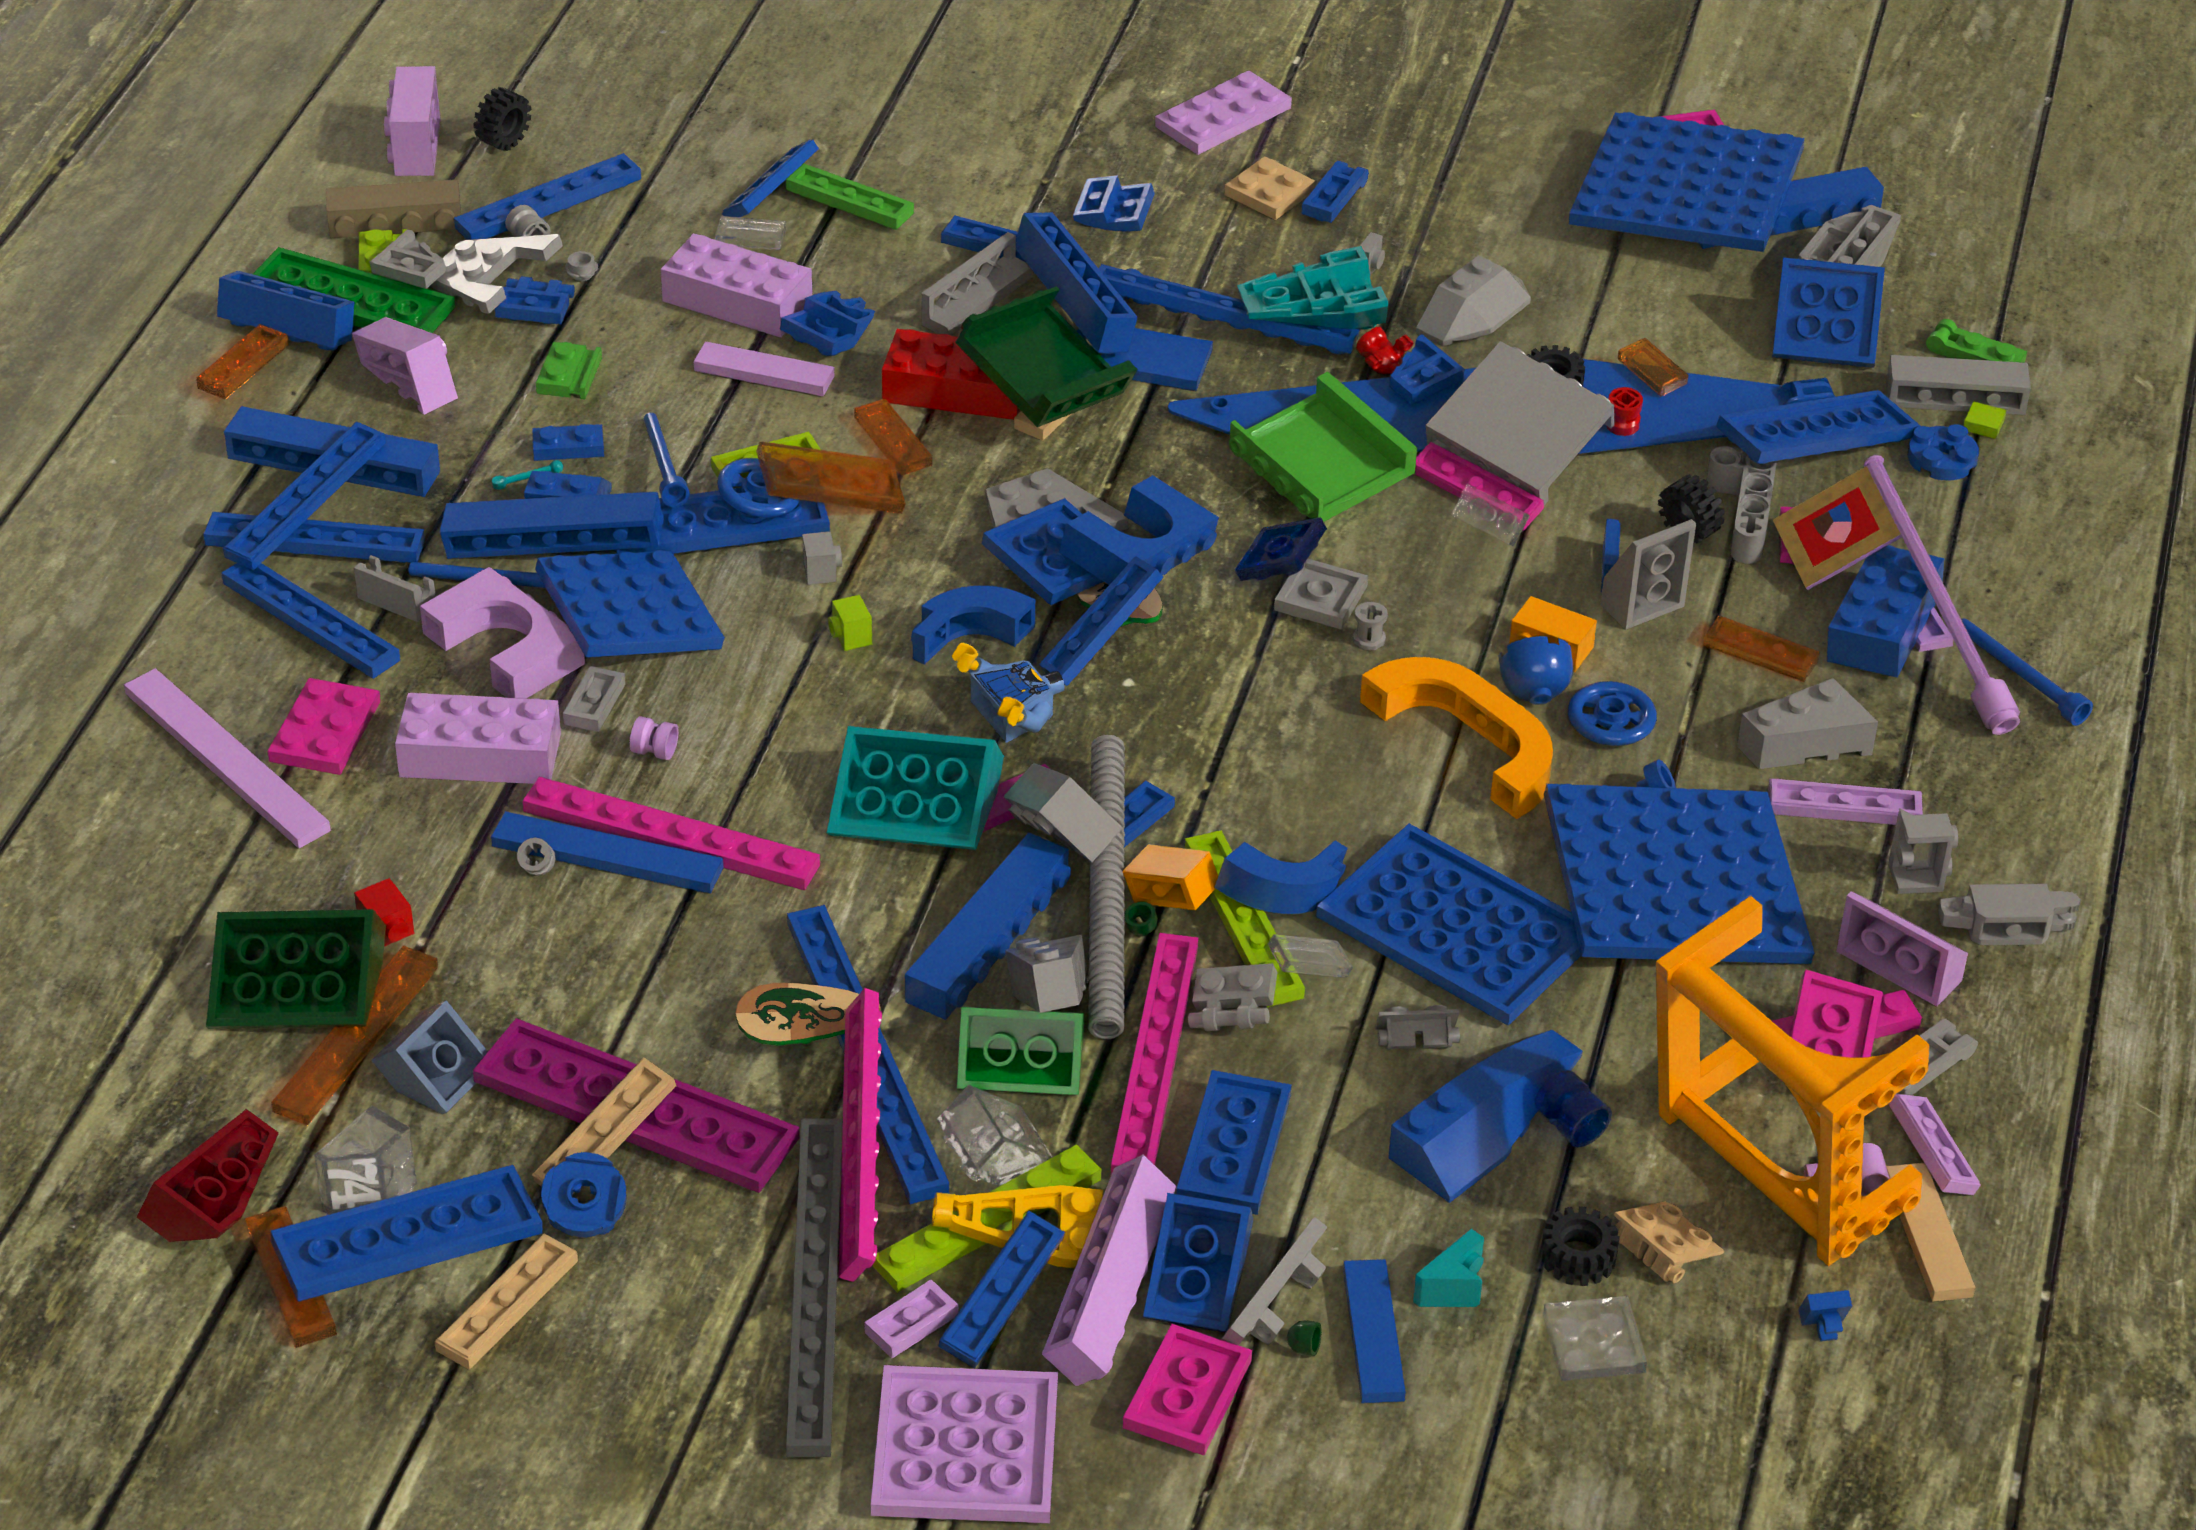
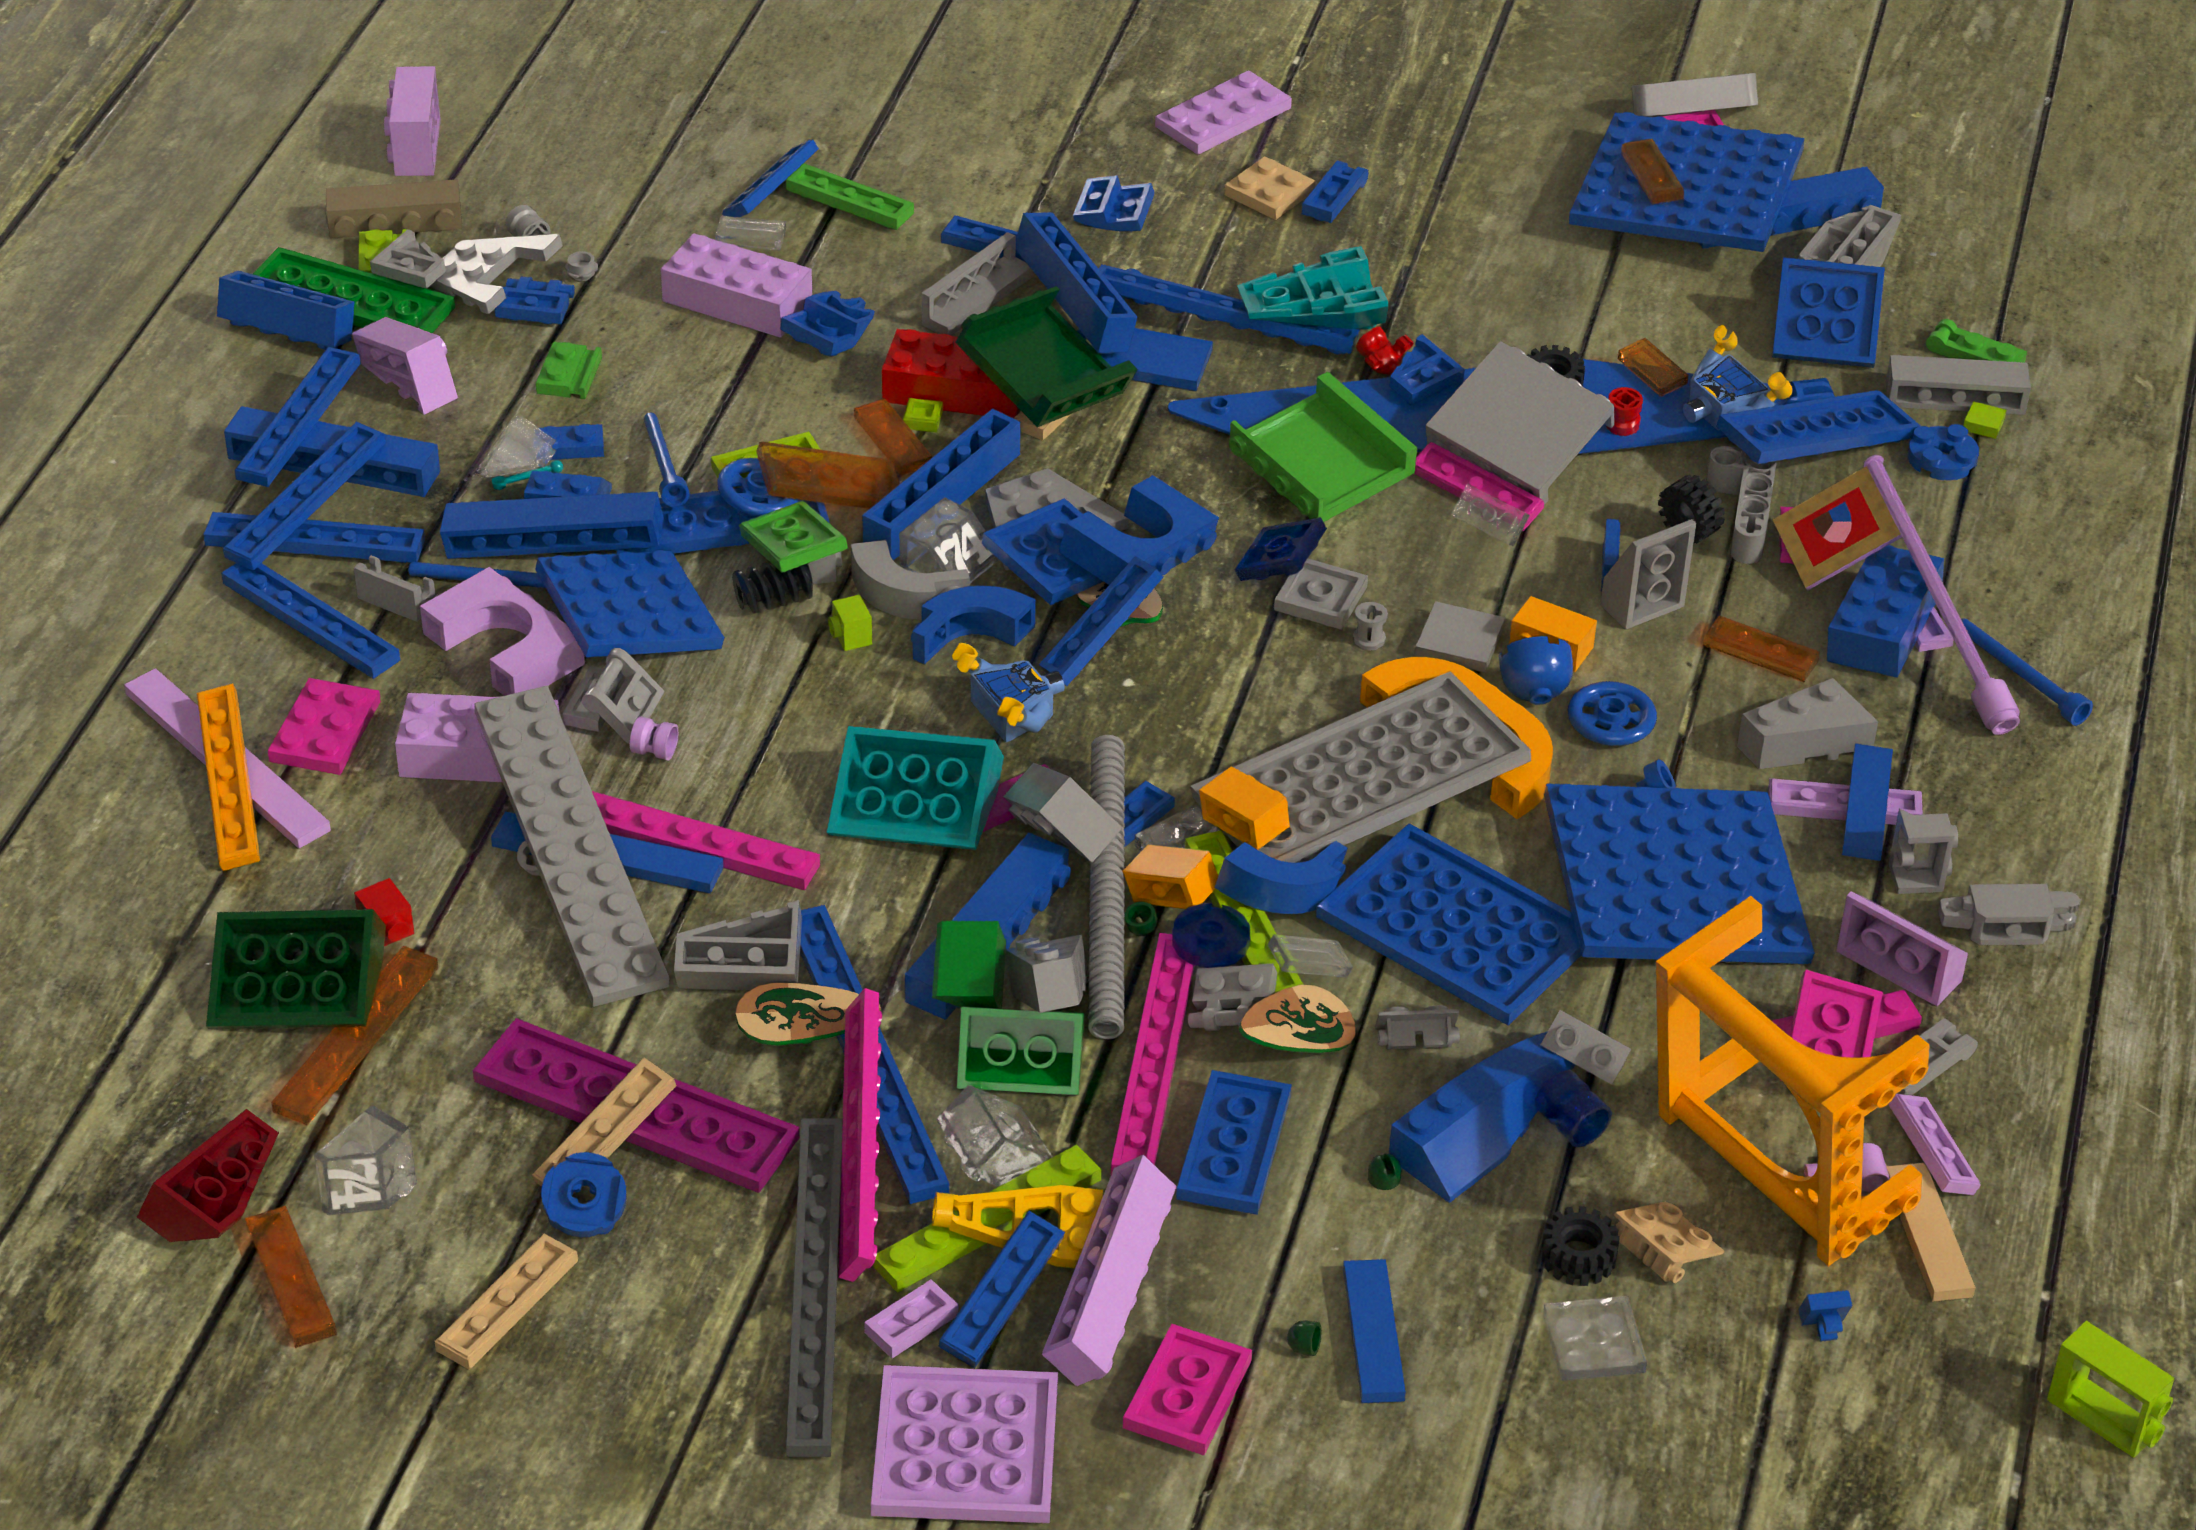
clear orange plate [196,324,289,399] -> none
blue plate [271,1165,543,1302] -> none
sand blue slope [371,1000,488,1114] -> none
blue plate [454,153,641,240] -> none
black tyre [473,87,531,151] -> none
lavender tile [694,341,835,396] -> none
blue slope [1143,1193,1253,1333] -> none
light grey hinge [1221,1217,1327,1345] -> none
light grey plate [1360,232,1385,276] -> none
teal slope [1413,1229,1484,1307] -> none
light grey wedge [1416,255,1531,346] -> none
none -> light orange tile [197,683,261,871]
none -> blue tile [235,347,361,487]
none -> clear slope [474,416,556,478]
none -> light grey plate [474,685,669,1007]
none -> light grey plate [582,648,665,744]
none -> light grey wedge [674,900,802,990]
none -> black piece [732,563,813,613]
none -> bright green tile [739,501,848,573]
none -> light grey arch [851,540,970,620]
none -> blue brick [862,409,1020,561]
none -> clear slope [899,497,999,583]
none -> lime tile [903,398,943,433]
none -> green slope [932,921,1006,1008]
none -> clear plate [1135,804,1219,851]
none -> clear blue tile [1172,903,1250,968]
none -> light grey plate [1191,671,1531,863]
none -> light orange brick [1199,766,1290,850]
none -> shield [1238,985,1355,1053]
none -> dark green hinge [1368,1154,1402,1190]
none -> light grey tile [1415,601,1506,672]
none -> light grey hinge [1541,1010,1631,1084]
none -> clear orange tile [1621,139,1684,204]
none -> light grey beam [1632,73,1758,117]
none -> torso [1683,325,1792,430]
none -> blue tile [1842,744,1893,861]
none -> lime window [2047,1320,2174,1458]

